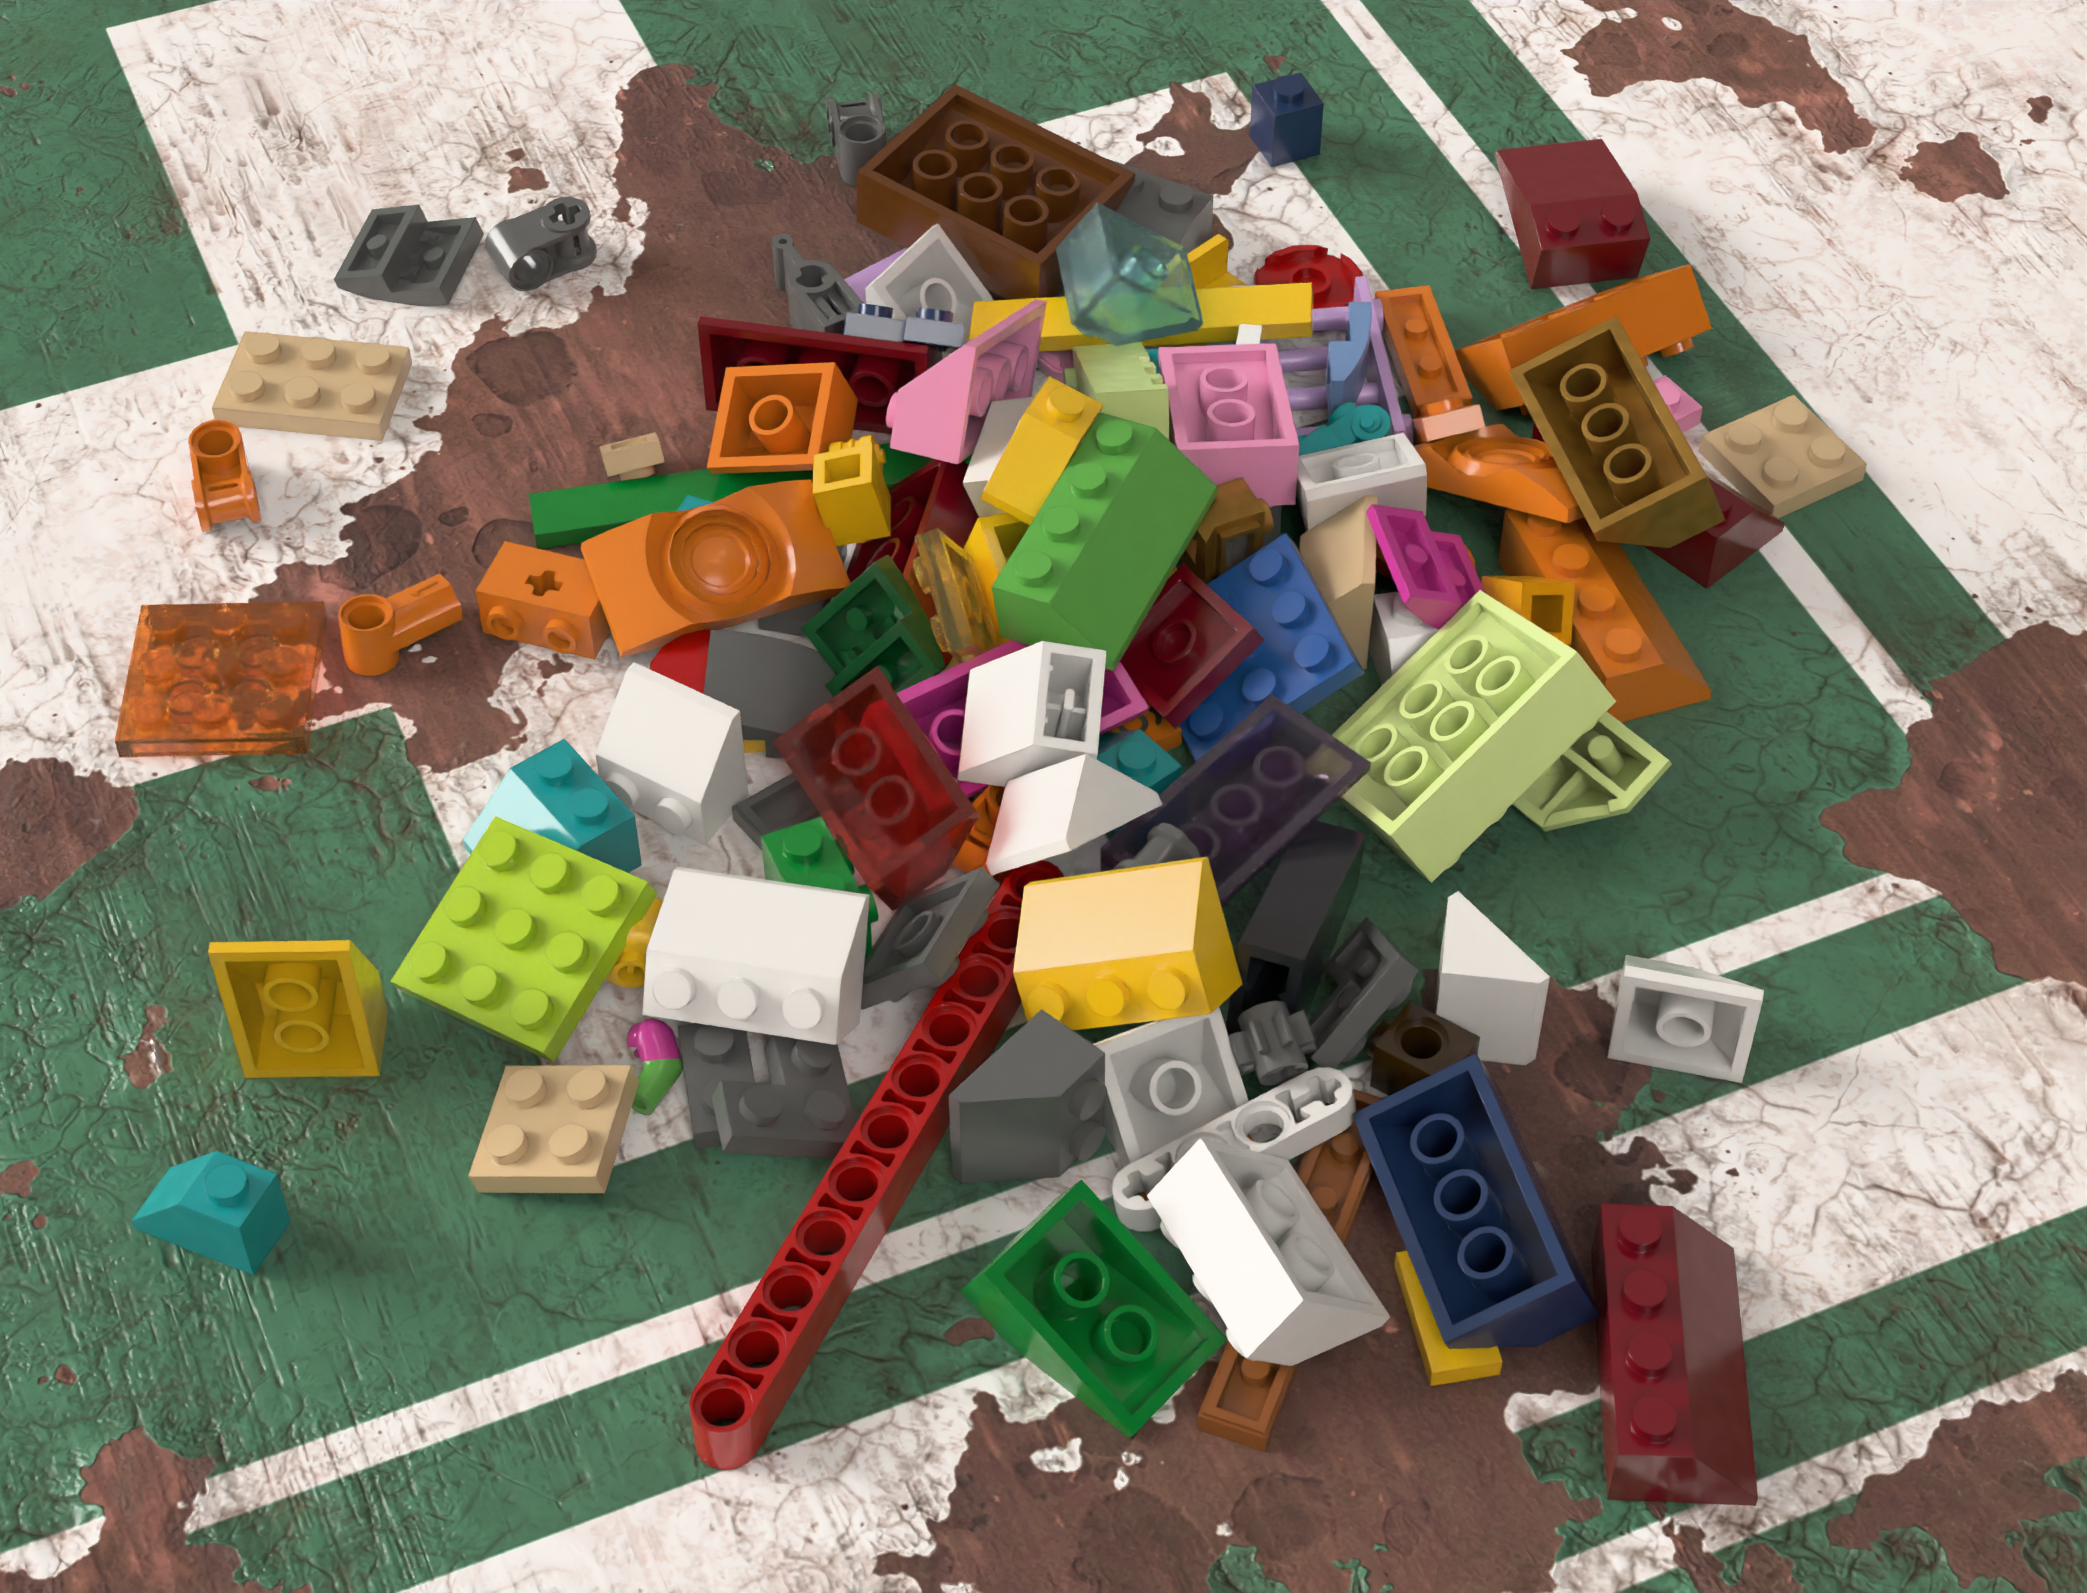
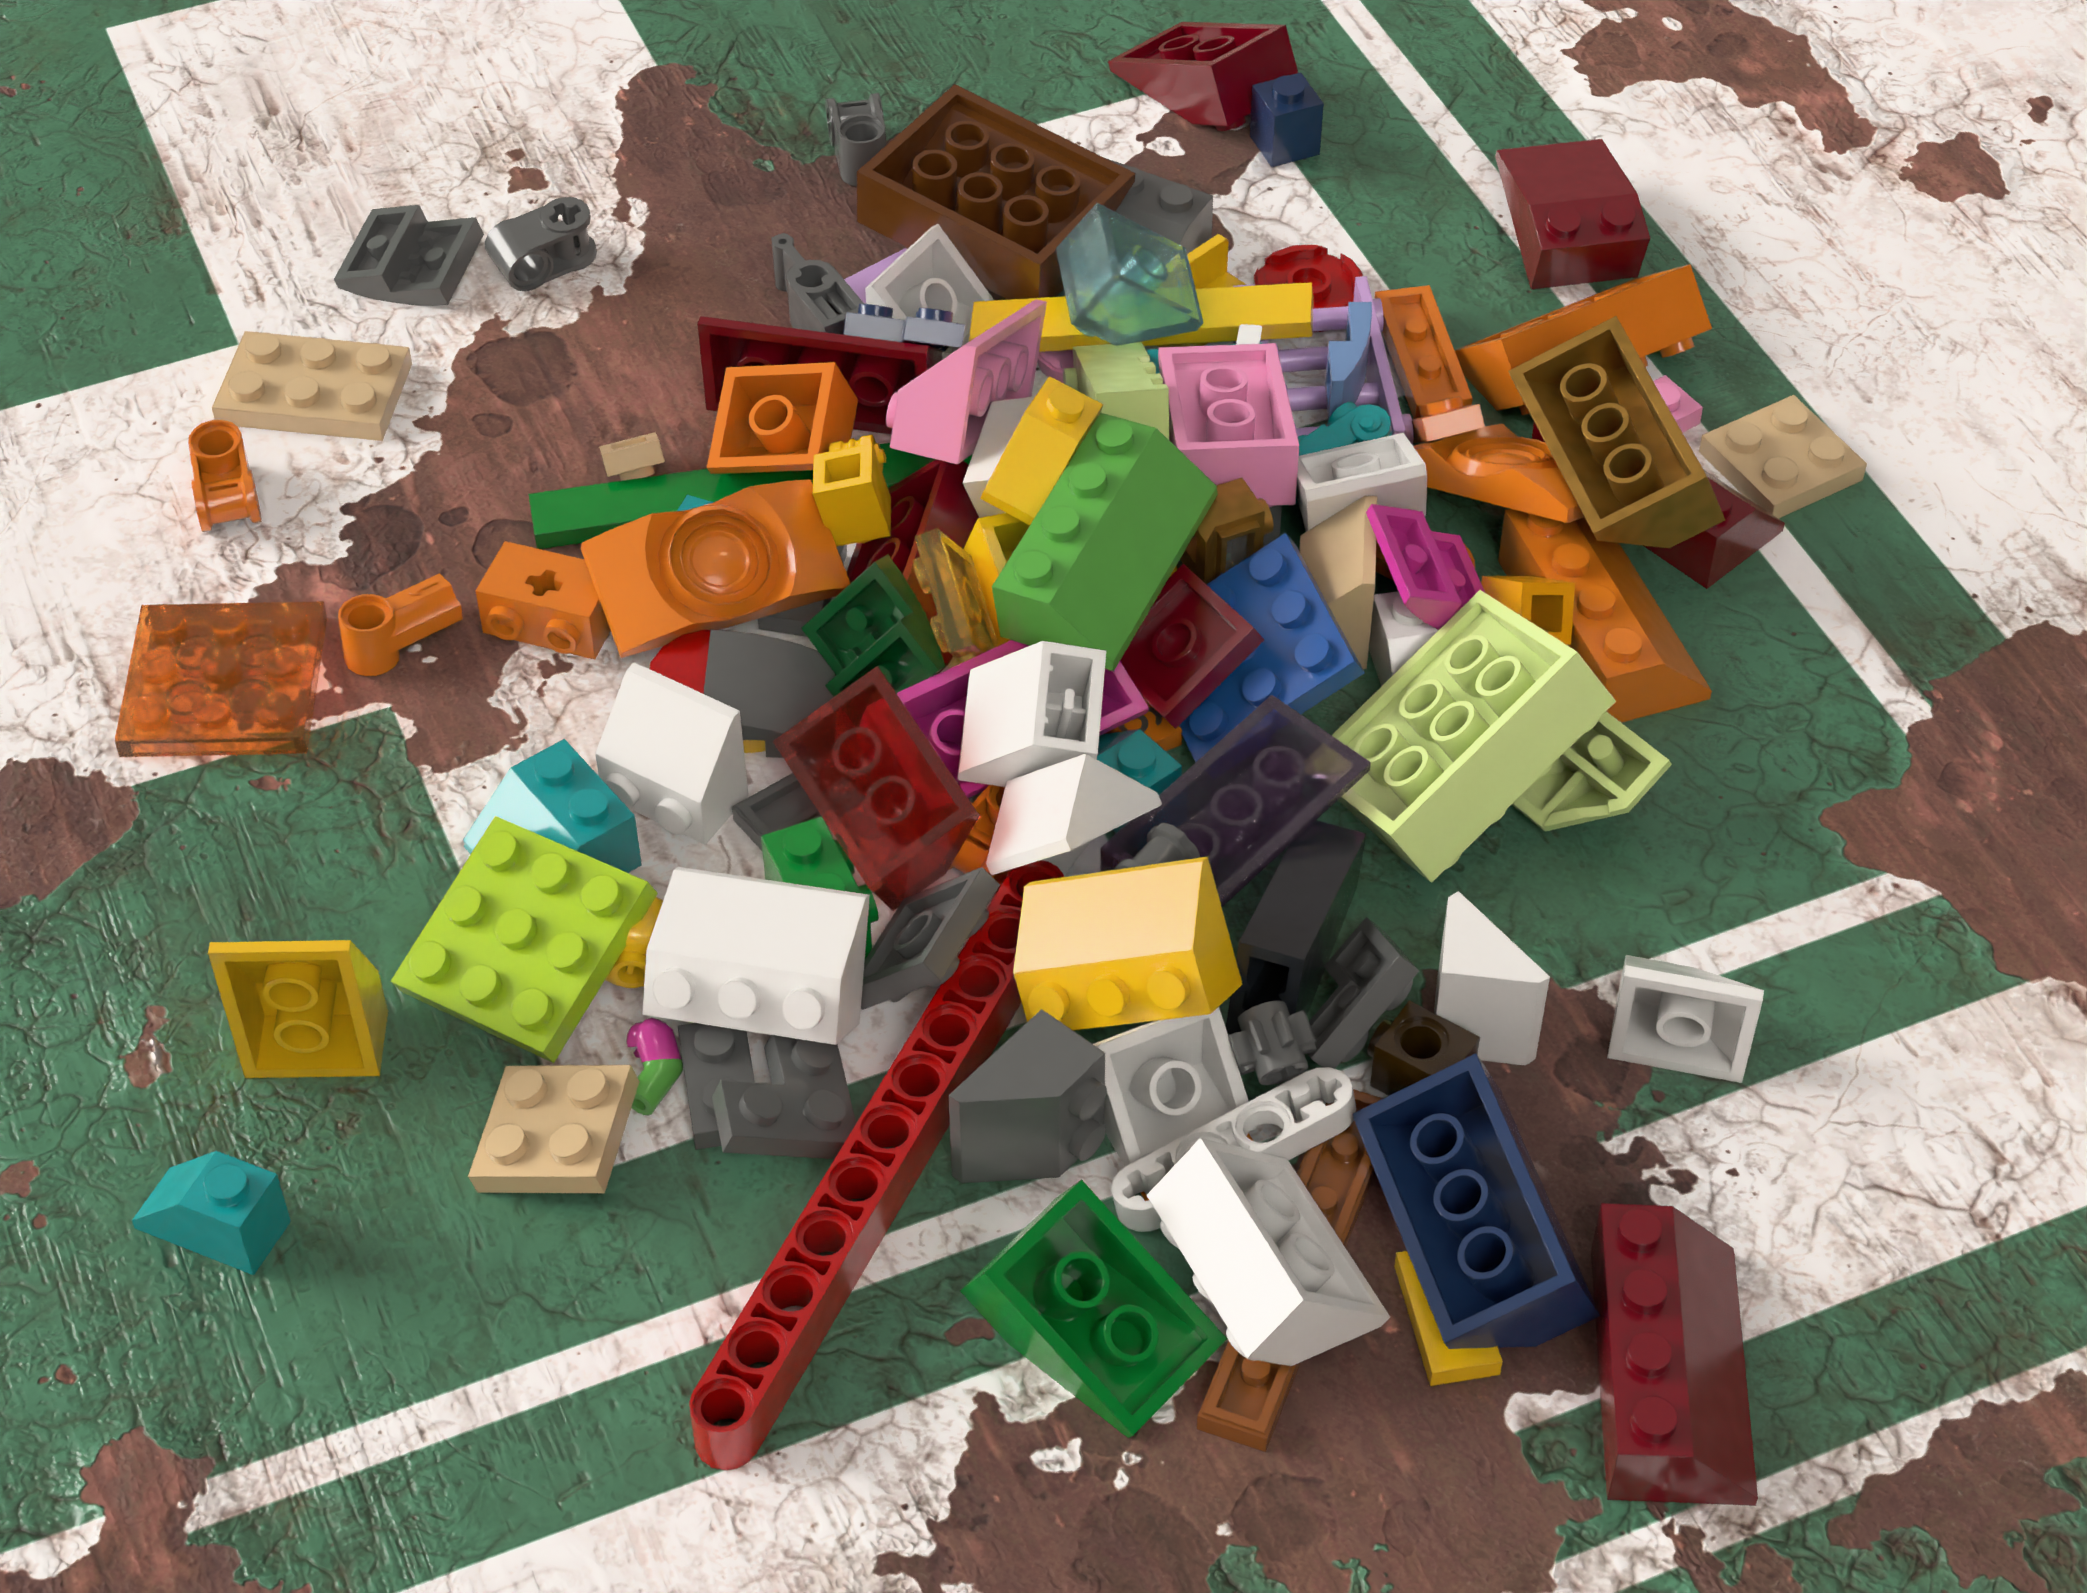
none -> dark red slope [1108,22,1298,131]

